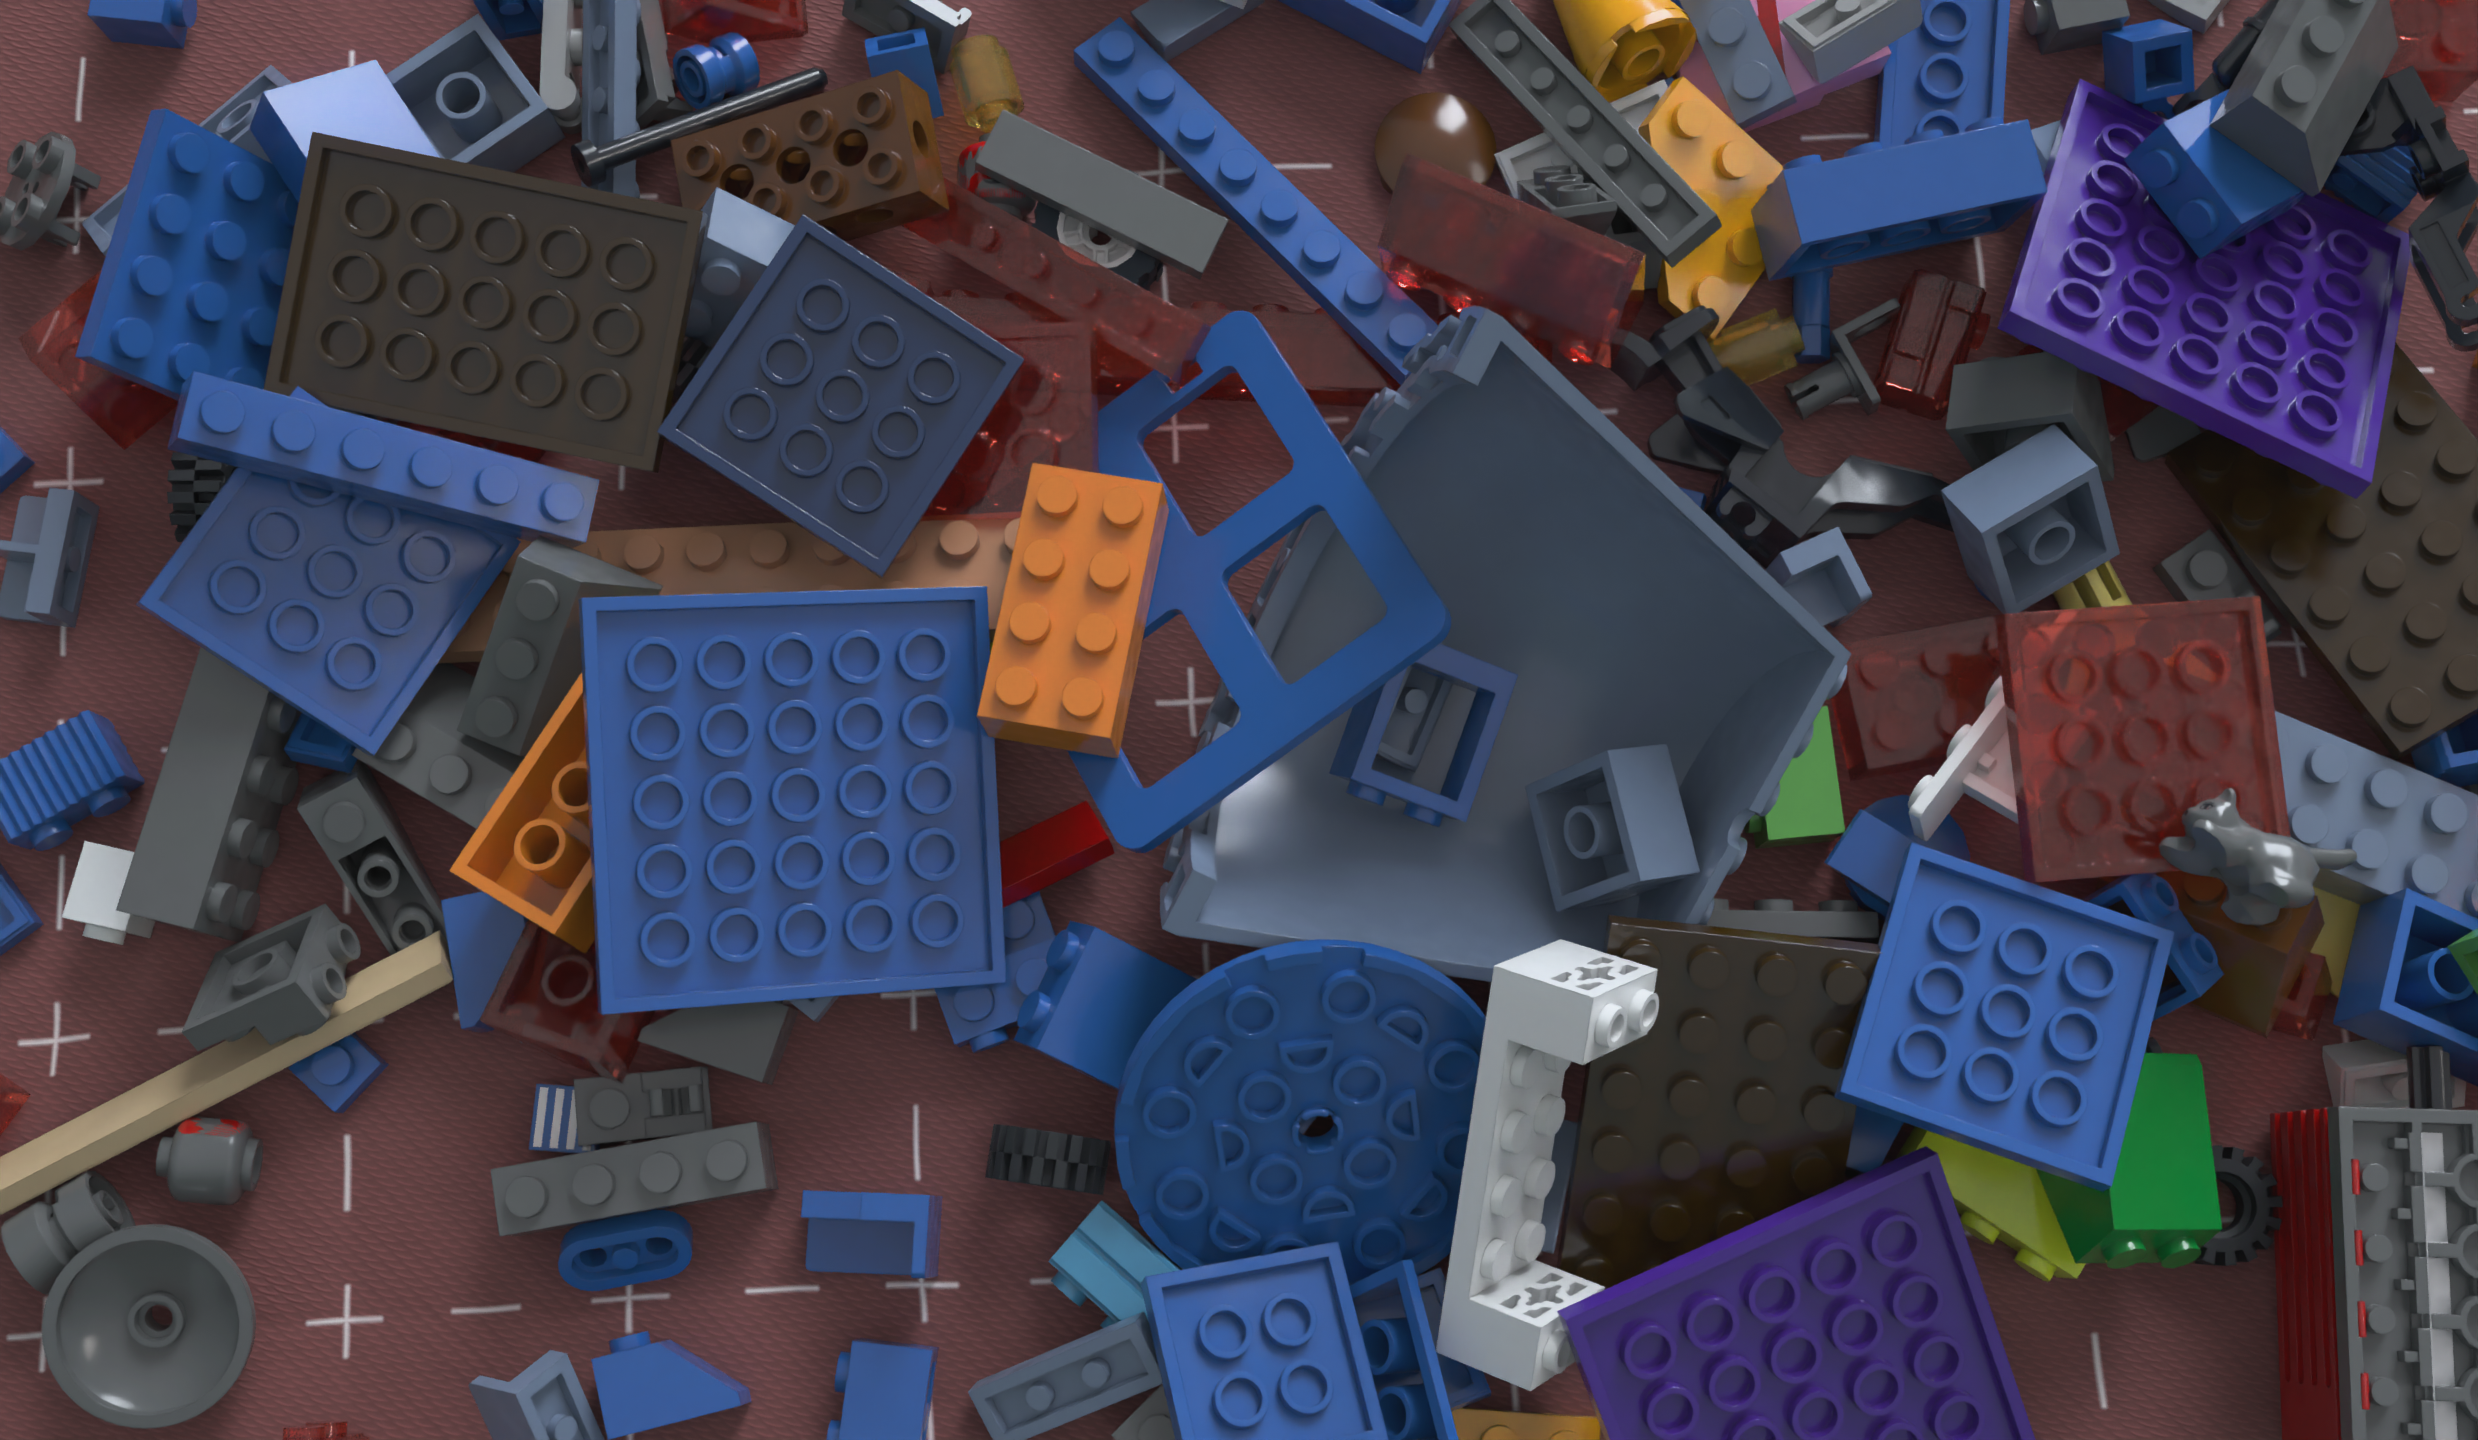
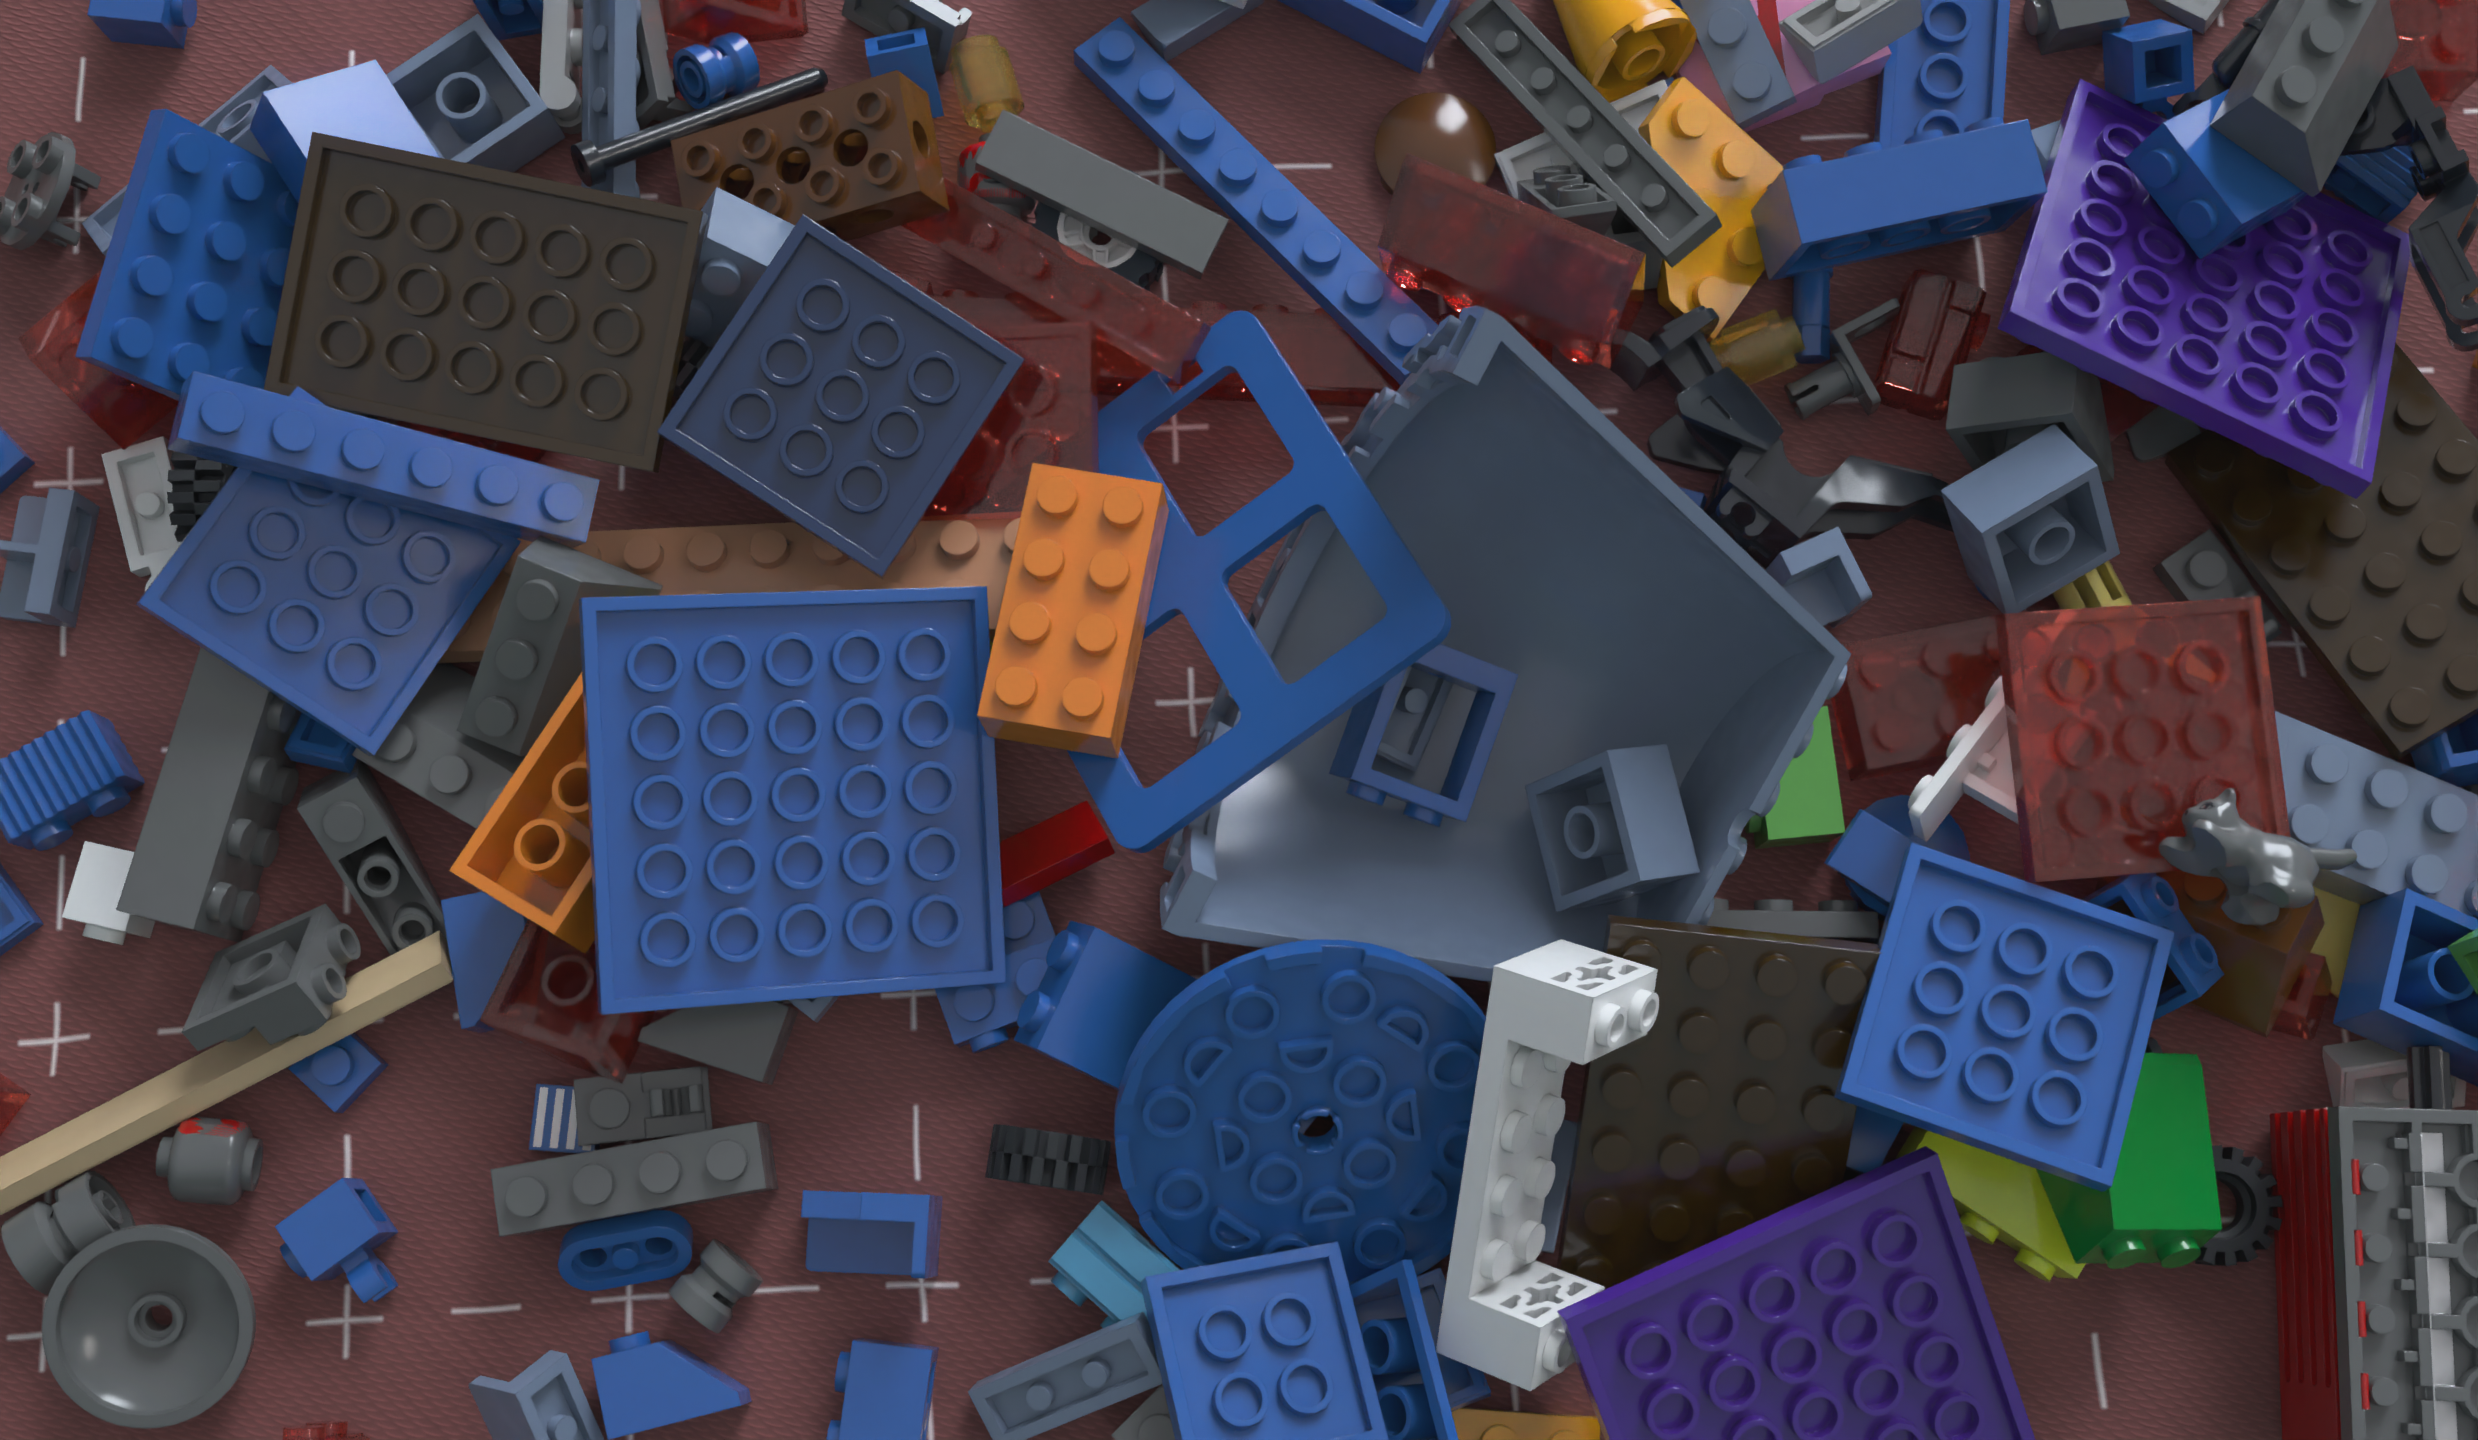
none -> white plate [101,436,181,591]
none -> blue brick [275,1178,399,1303]
none -> dark grey wheel [669,1239,763,1333]

